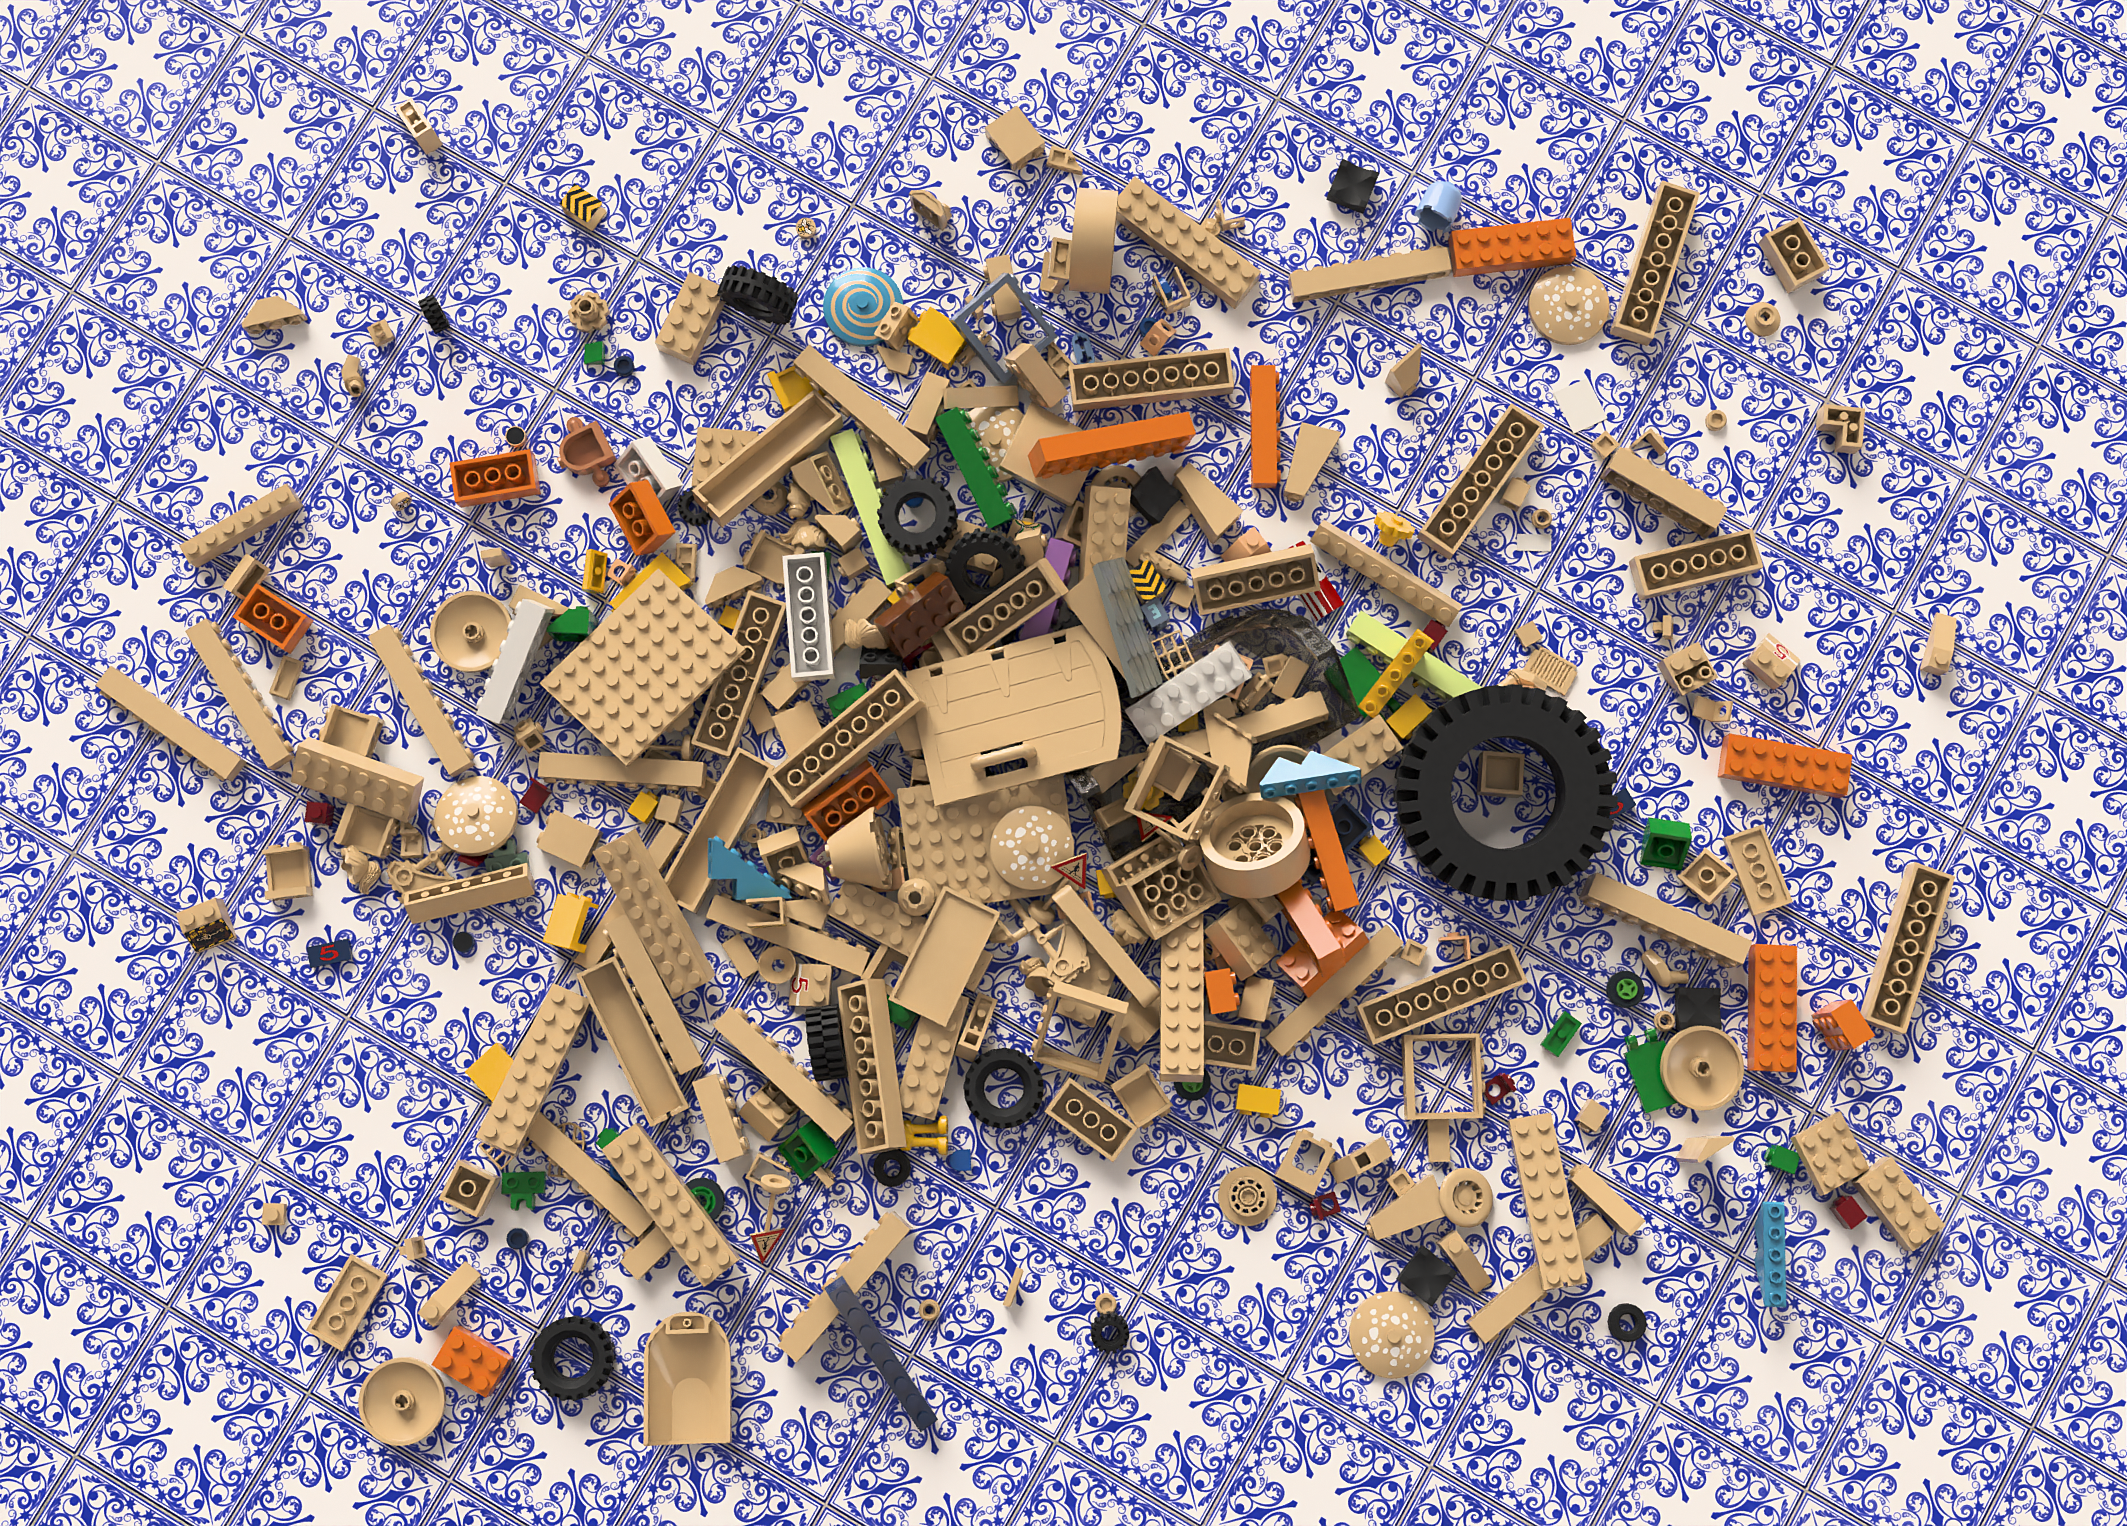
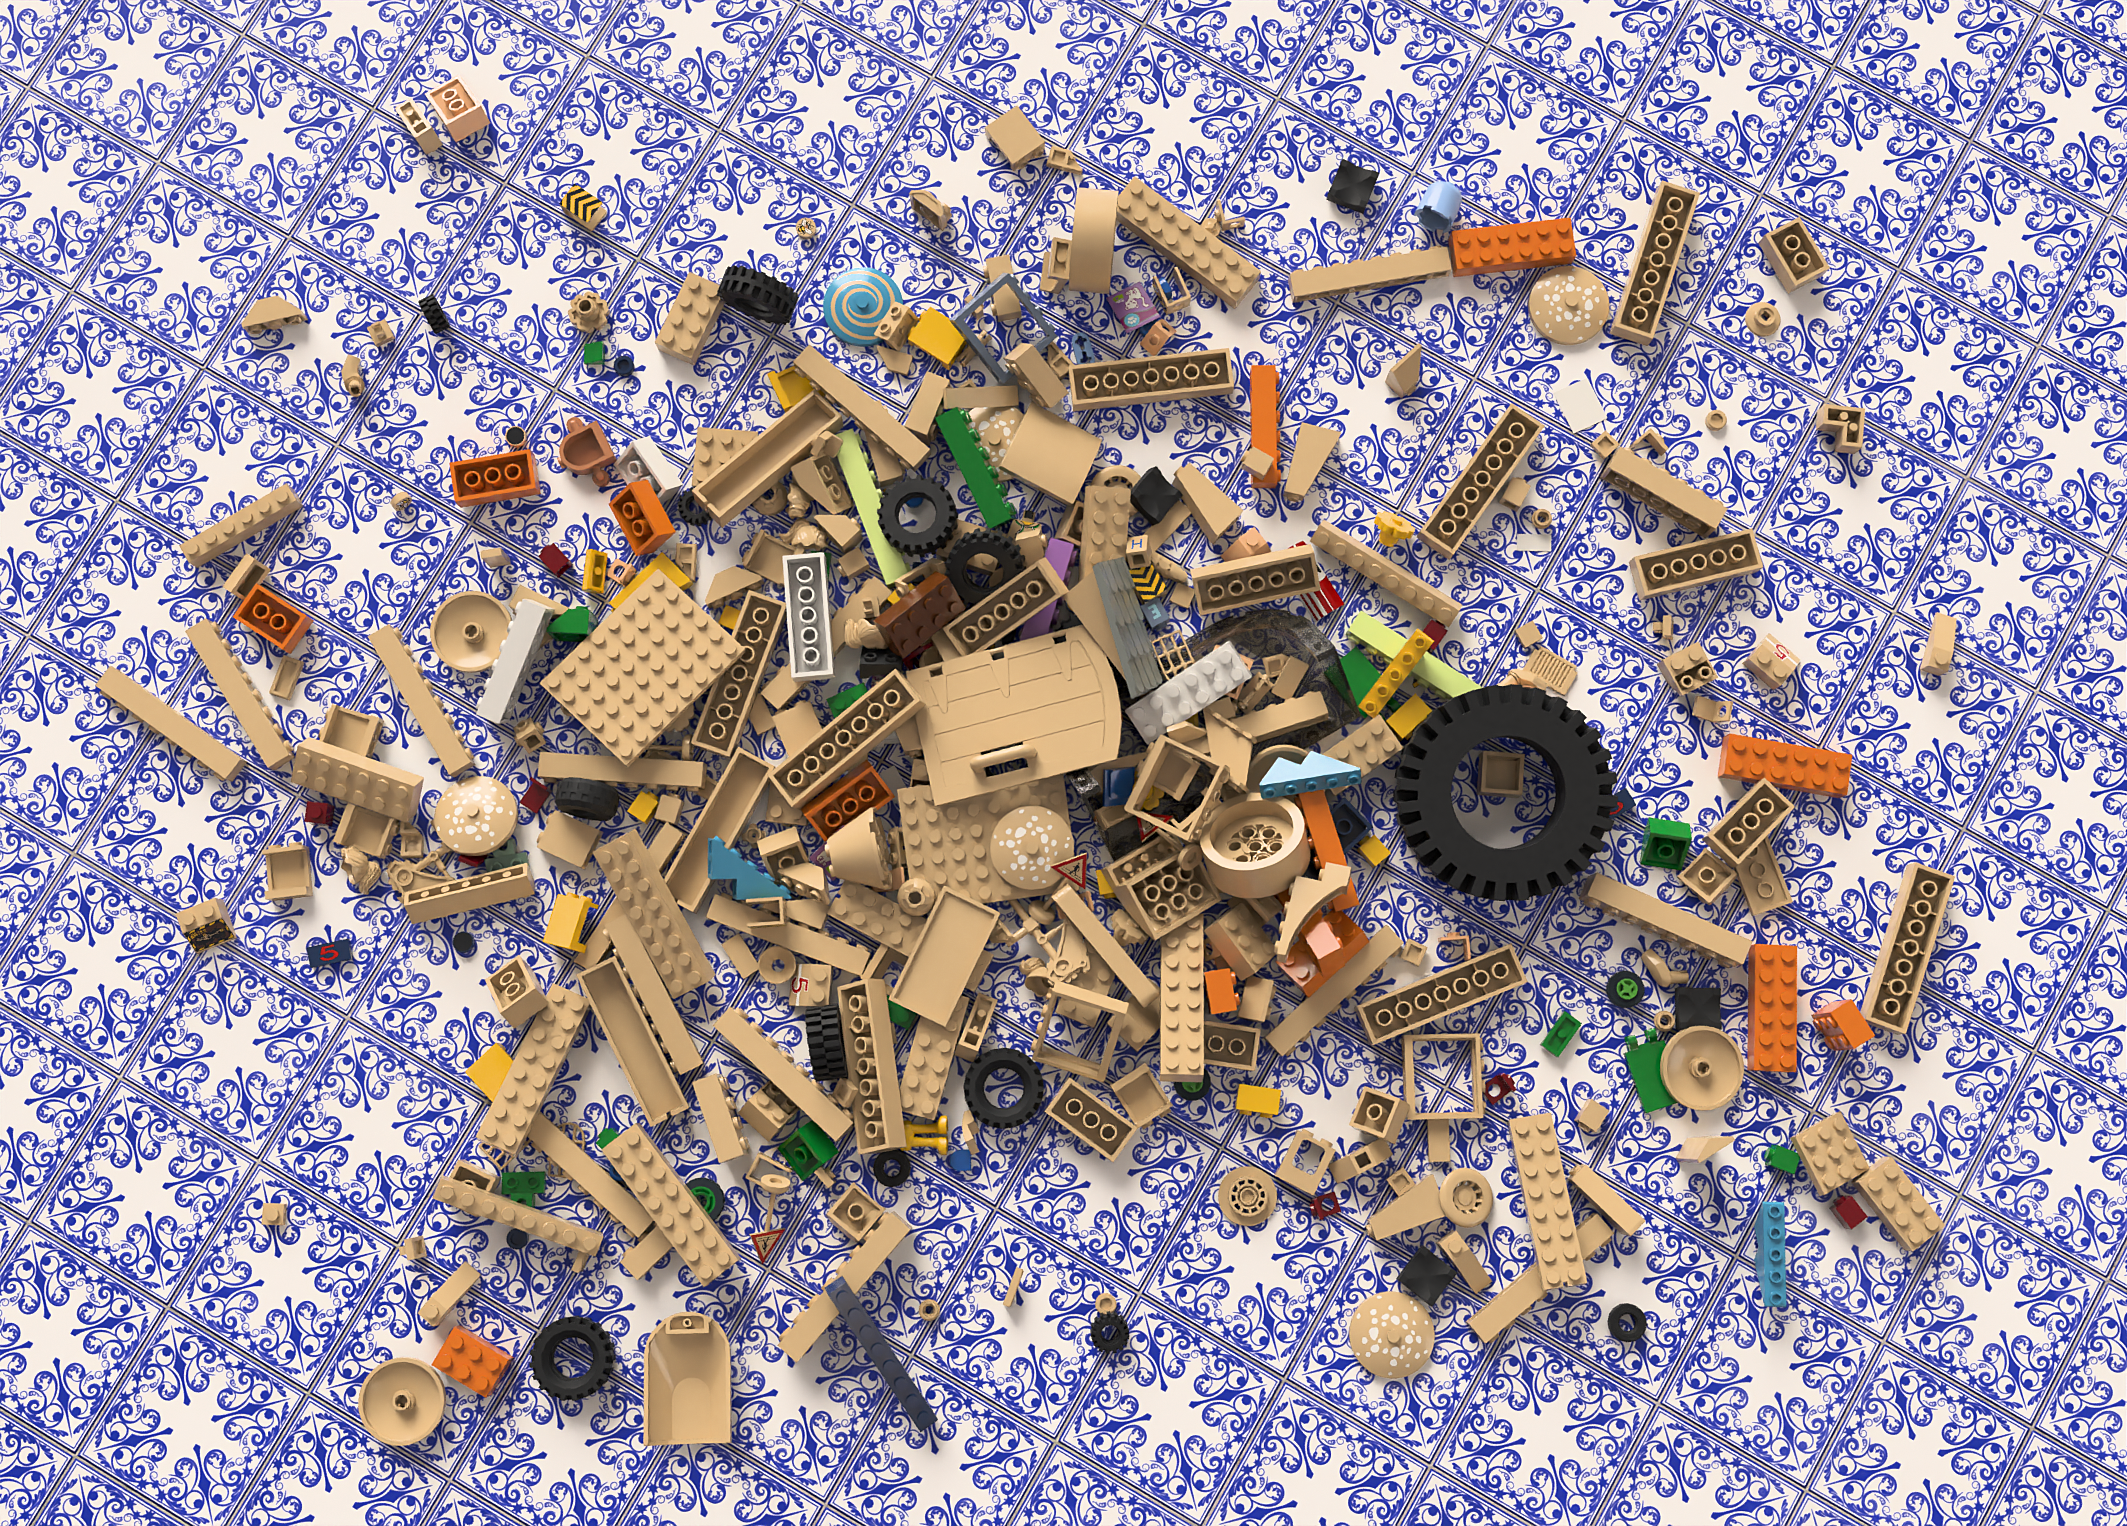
tan plate [306,1254,389,1351] -> none
orange brick [1028,412,1196,479] -> none
none -> light nougat slope [425,75,490,142]
none -> tan brick [432,1175,604,1257]
none -> tan brick [485,955,549,1029]
none -> dark red brick [538,543,573,578]
none -> black tyre [555,777,620,821]
none -> tan bracket [810,430,843,458]
none -> tan slope [826,1182,886,1243]
none -> tan plate [832,1078,858,1108]
none -> tan tile [857,596,880,620]
none -> tan slope [962,1110,980,1155]
none -> blue piece [1103,767,1135,807]
none -> sticker [1106,281,1161,333]
none -> tan brick [1126,535,1152,569]
none -> tan tile [1166,721,1207,744]
none -> tan brick [1241,447,1274,481]
none -> tan arch [1274,862,1351,963]
none -> tan brick [1349,1086,1410,1144]
none -> tan brick [1702,778,1795,868]

